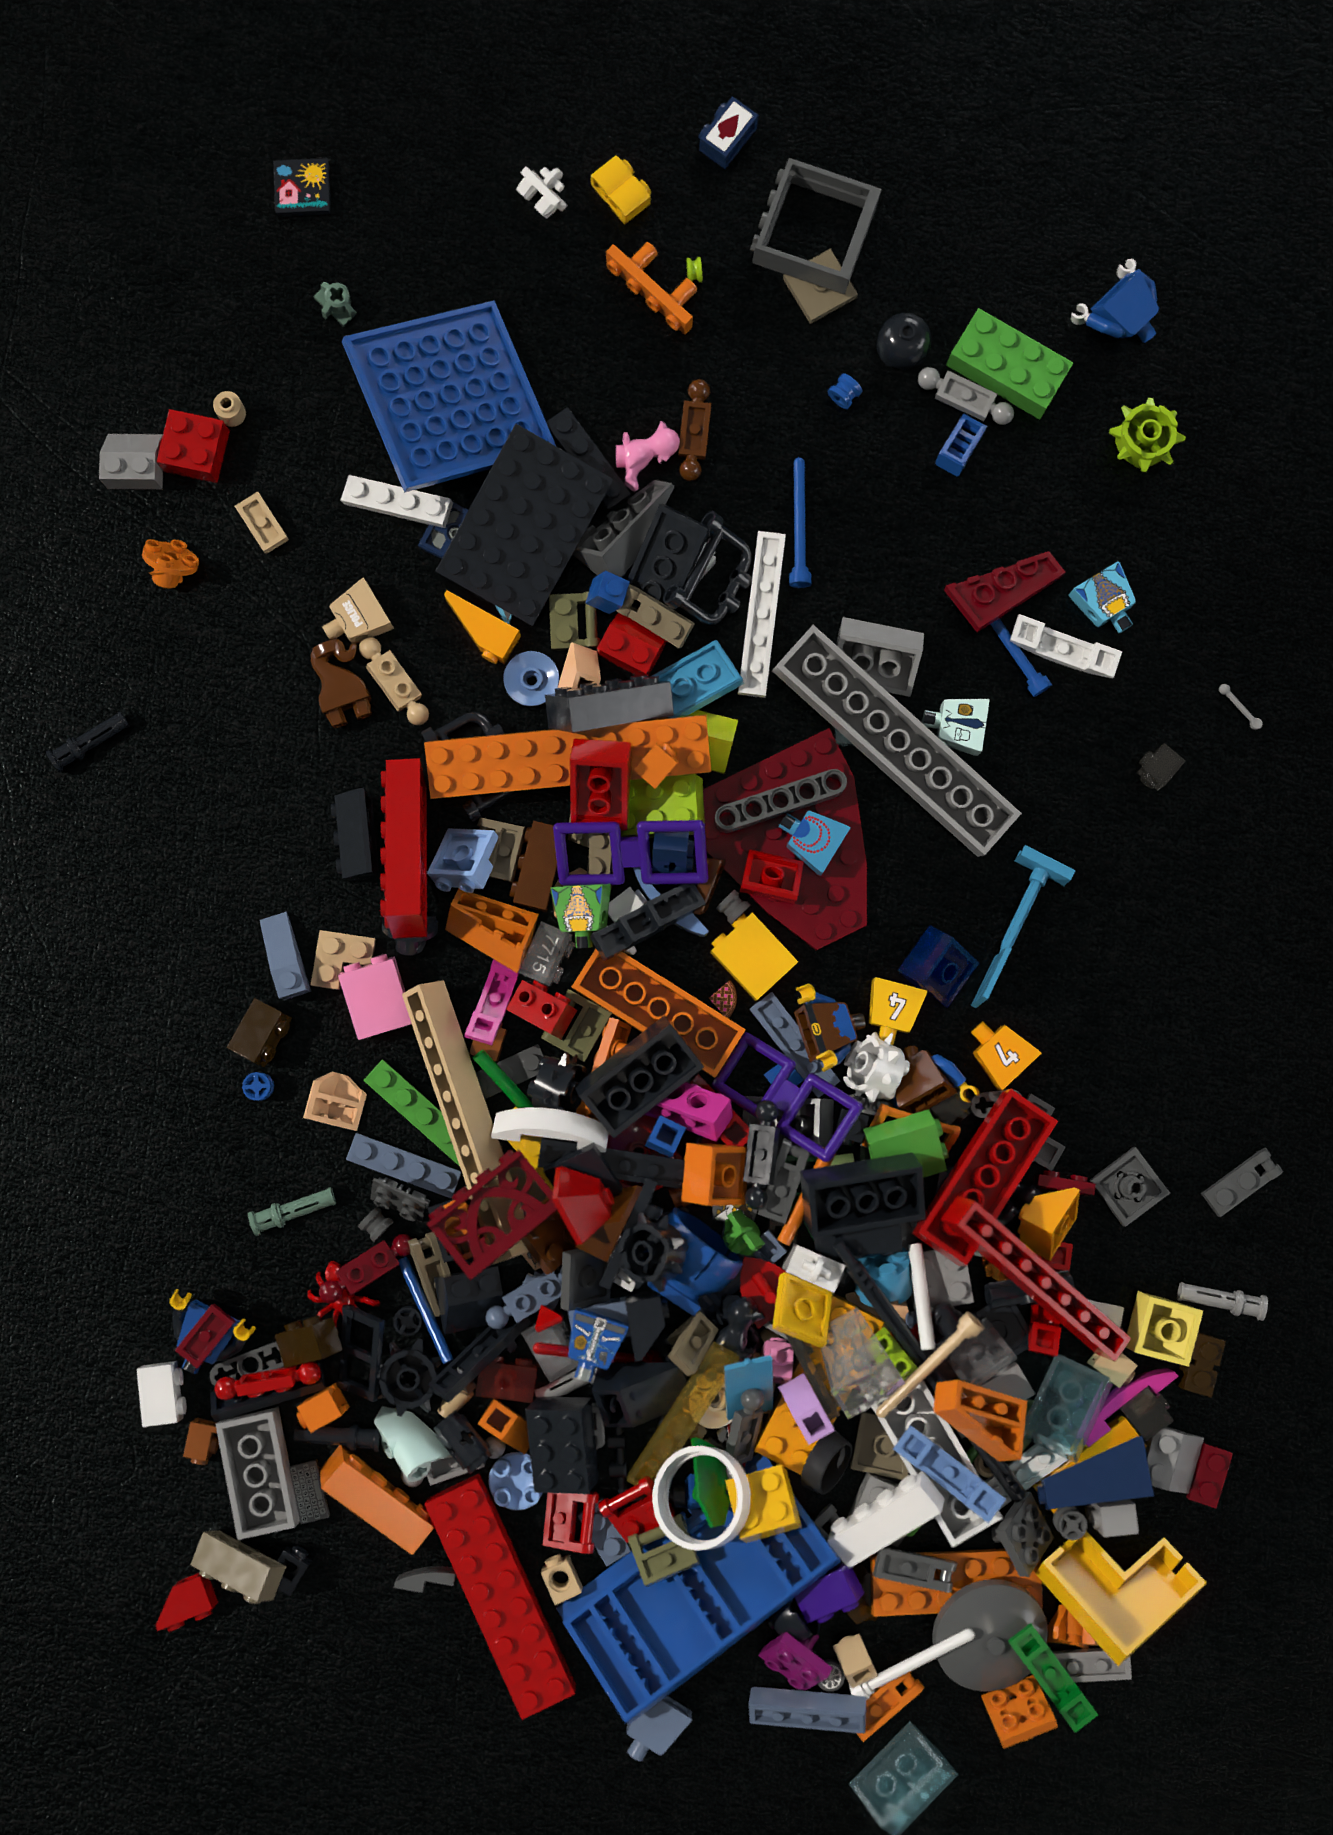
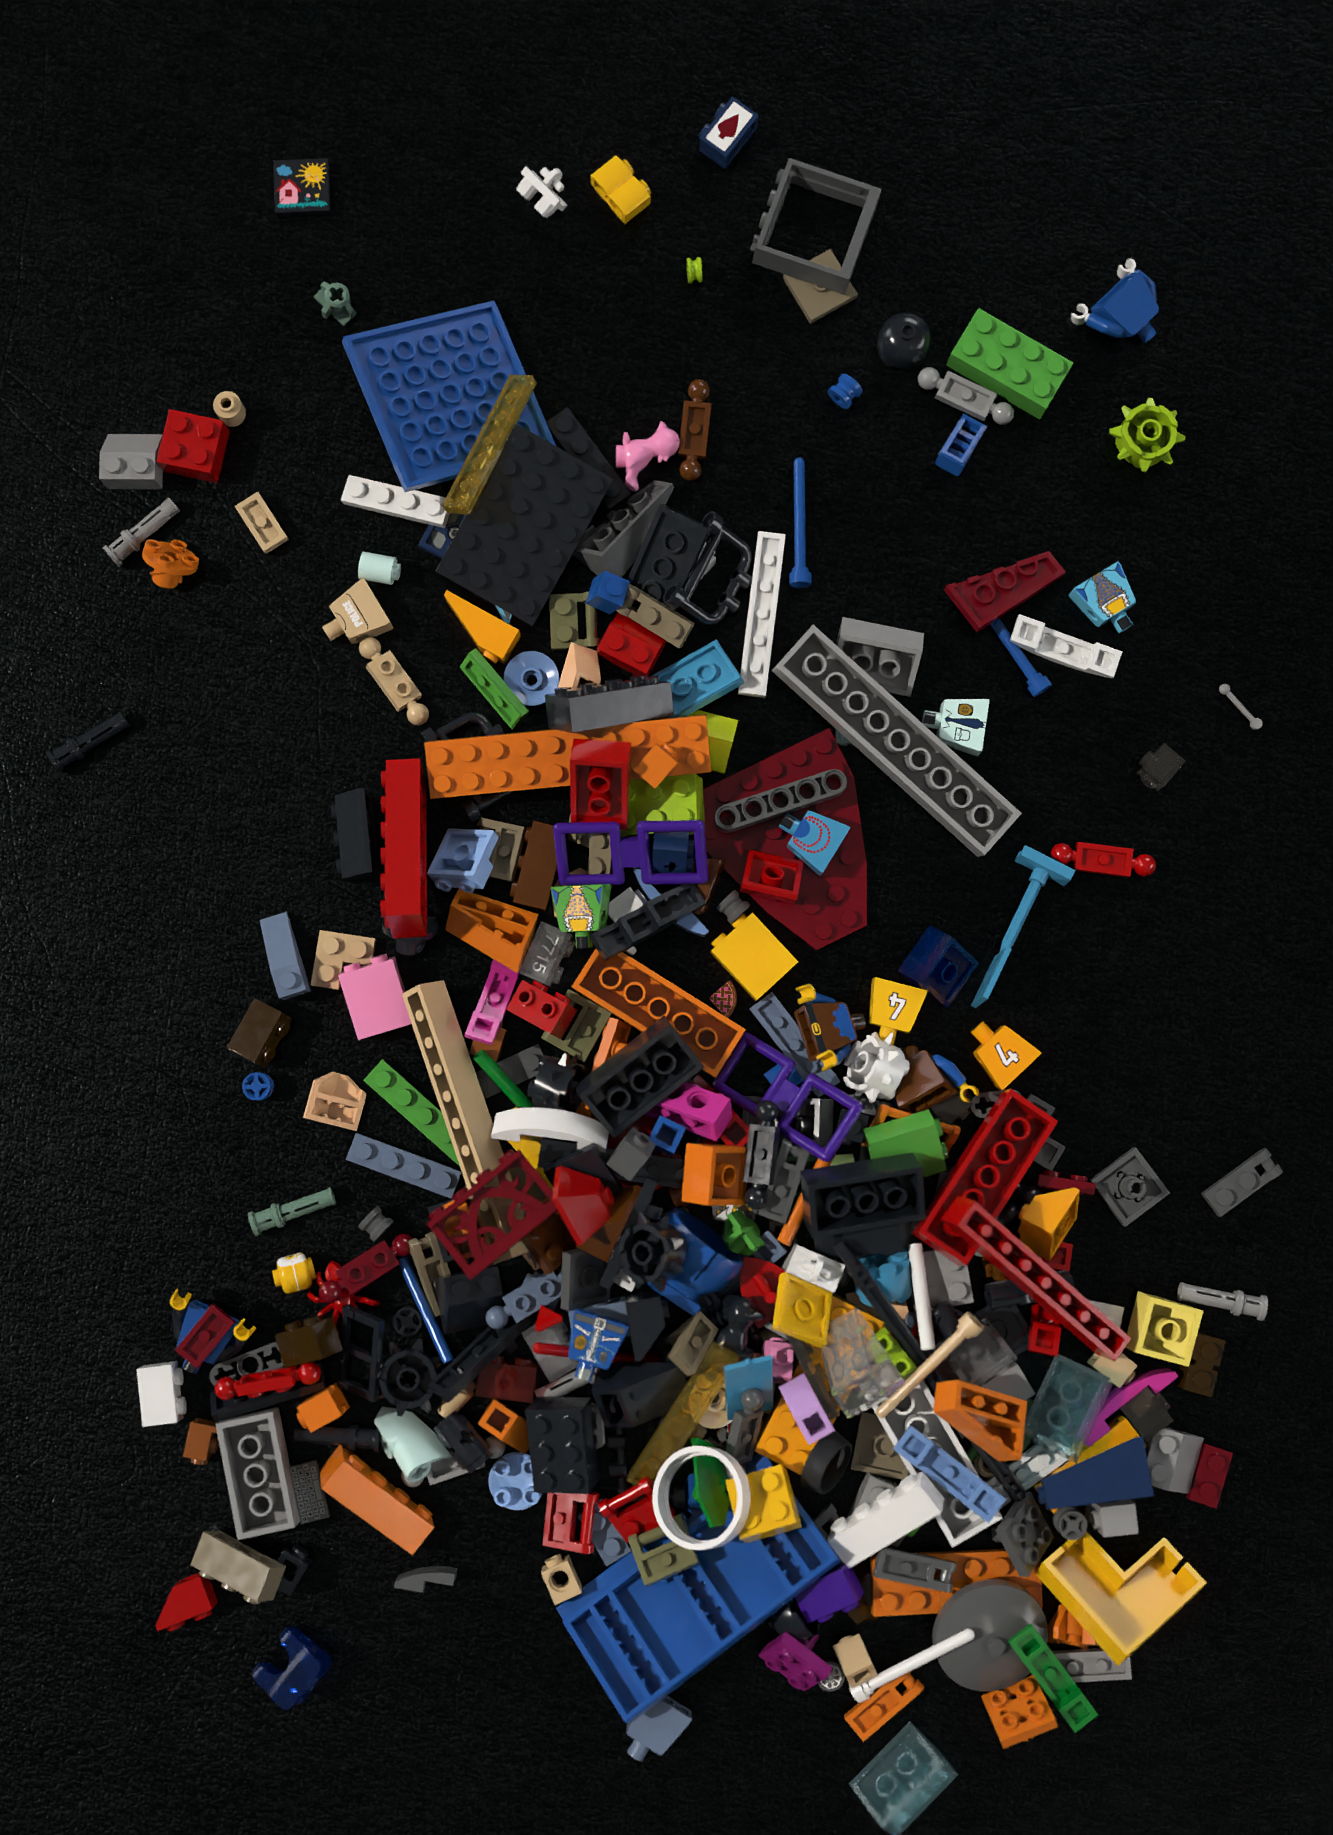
reddish brown hips [311,639,372,729] -> none
dark grey hinge [371,1177,431,1222] -> none
red brick [425,1473,576,1720] -> none
orange plate [606,242,697,334] -> none
sand blue slope [749,1687,866,1733] -> none
none -> light grey pin [103,498,180,567]
none -> clear blue piece [252,1626,332,1710]
none -> yellow head [272,1253,316,1294]
none -> light aqua brick [358,551,401,585]
none -> clear yellow plate [442,375,537,515]
none -> bright green tile [460,649,529,729]
none -> dark grey brick [607,1128,656,1181]
none -> red plate [1051,842,1156,878]

